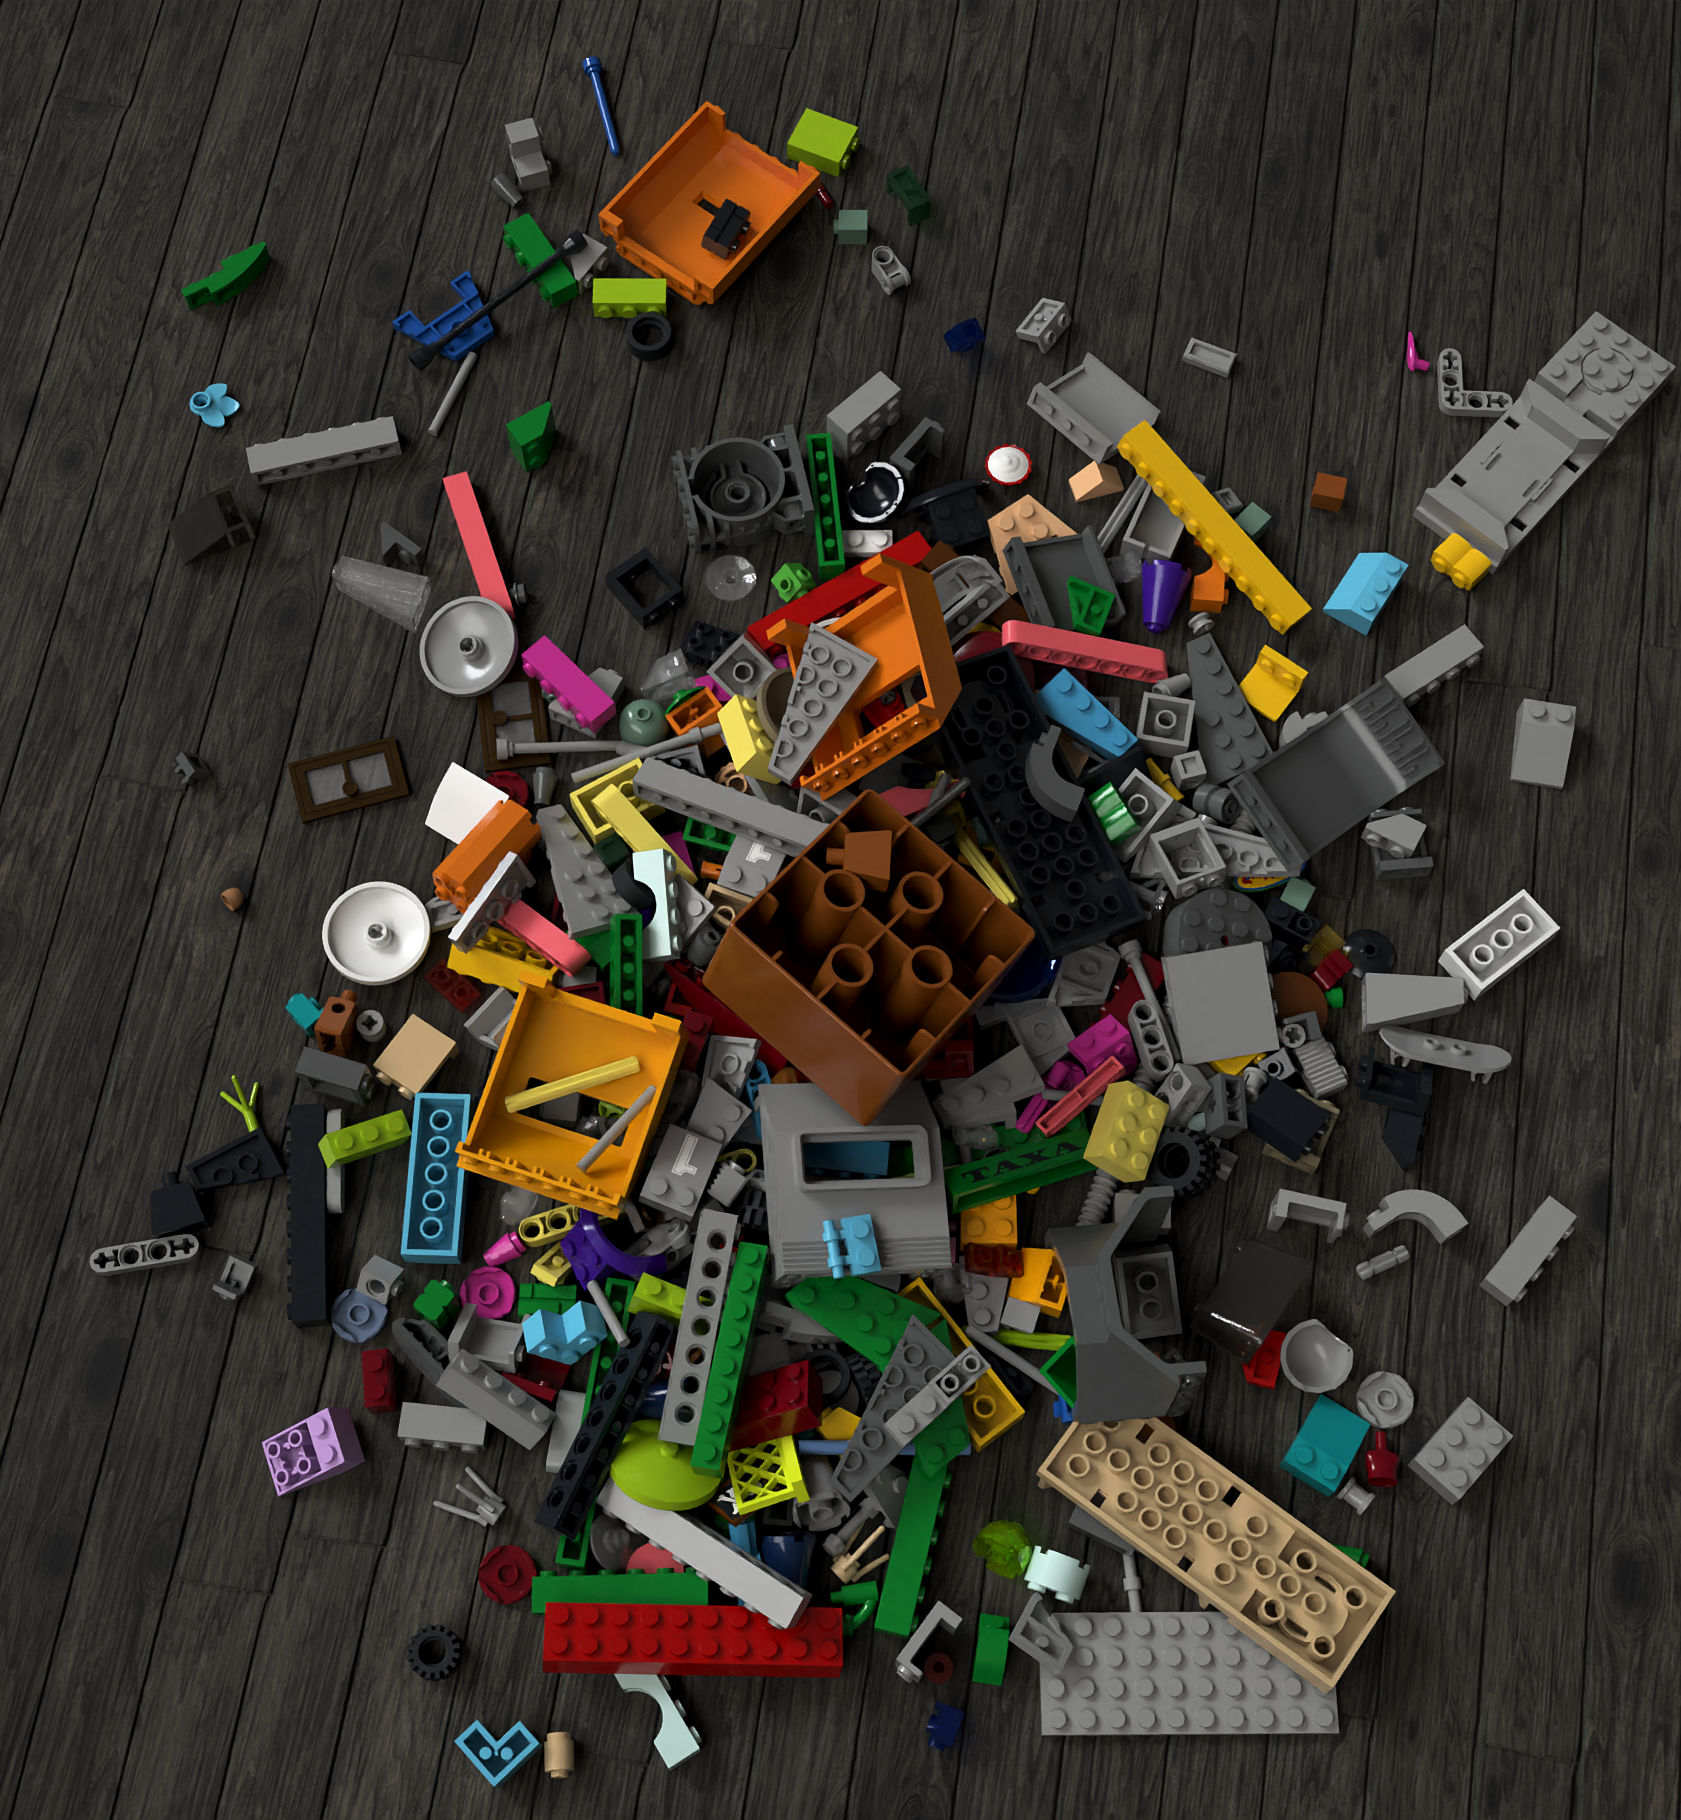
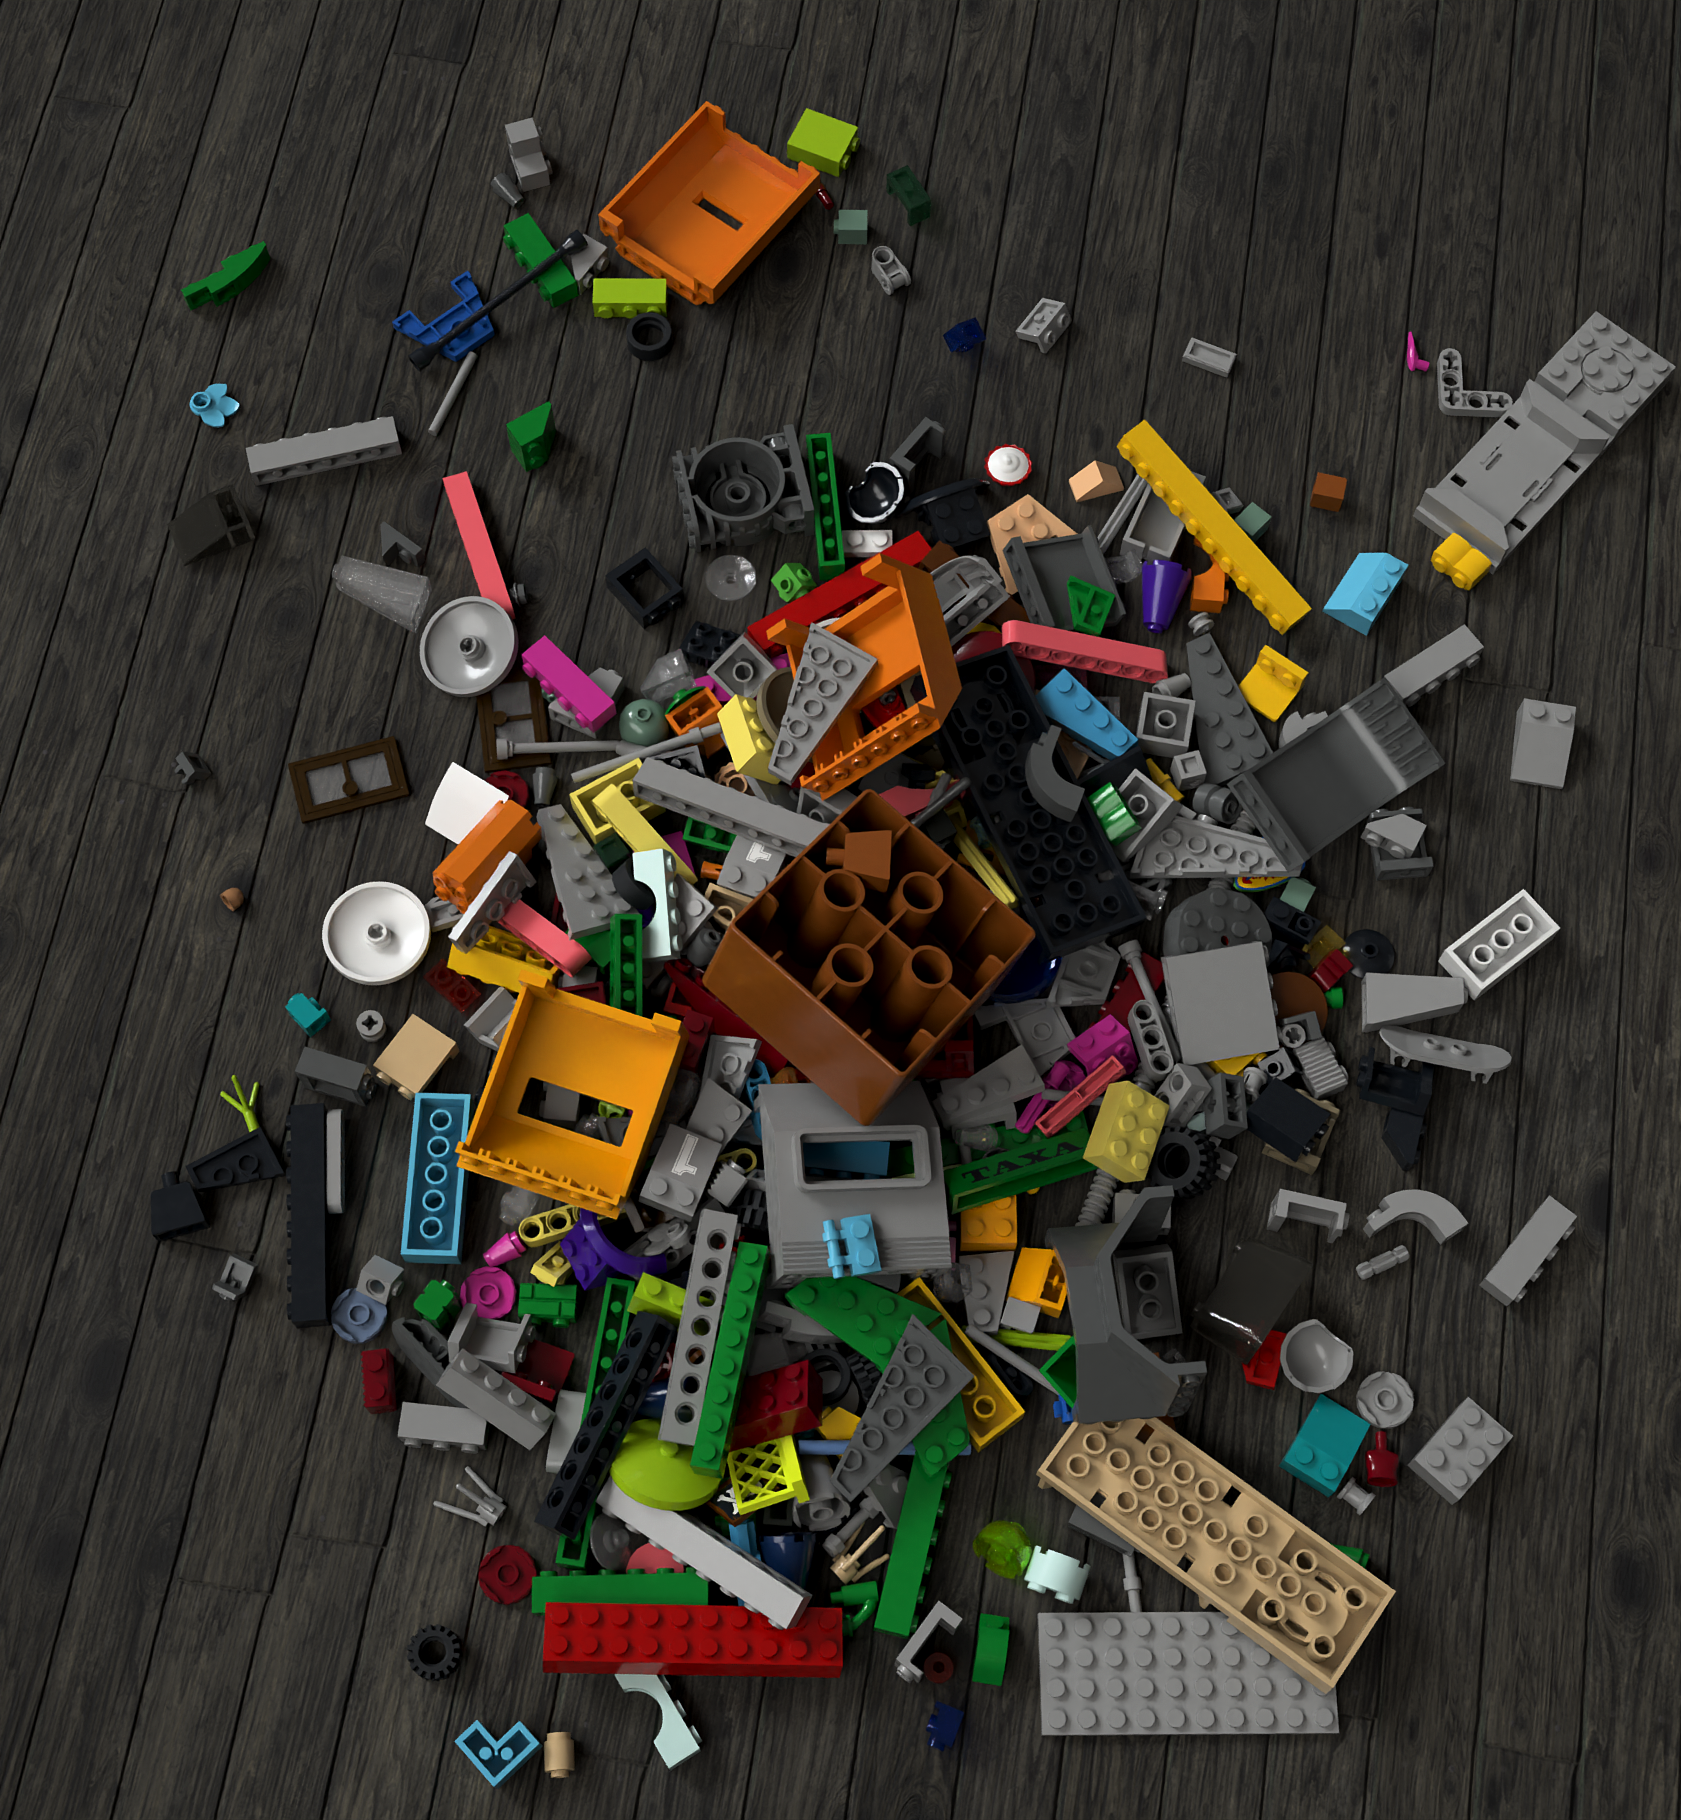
light grey beam [90,1234,202,1276] -> none
lavender slope [262,1407,365,1496] -> none
dark orange torso [314,990,359,1059] -> none
lime brick [318,1109,412,1169] -> none
light yellow axle [504,1056,640,1113] -> none
medium azure brick [522,1301,607,1365] -> none
light grey bar [576,1085,657,1173] -> none
blue piece [582,56,620,156] -> none
light grey bar [587,1280,630,1347] -> none
black brick [701,199,752,260] -> none
light grey brick [827,371,901,460] -> none
light grey slope [883,1345,991,1448] -> none
clear red slope [964,1242,1024,1278] -> none
light grey wing [1009,1592,1073,1674] -> none
light grey panel [1027,352,1161,465] -> none
light grey window [1149,817,1226,899] -> none

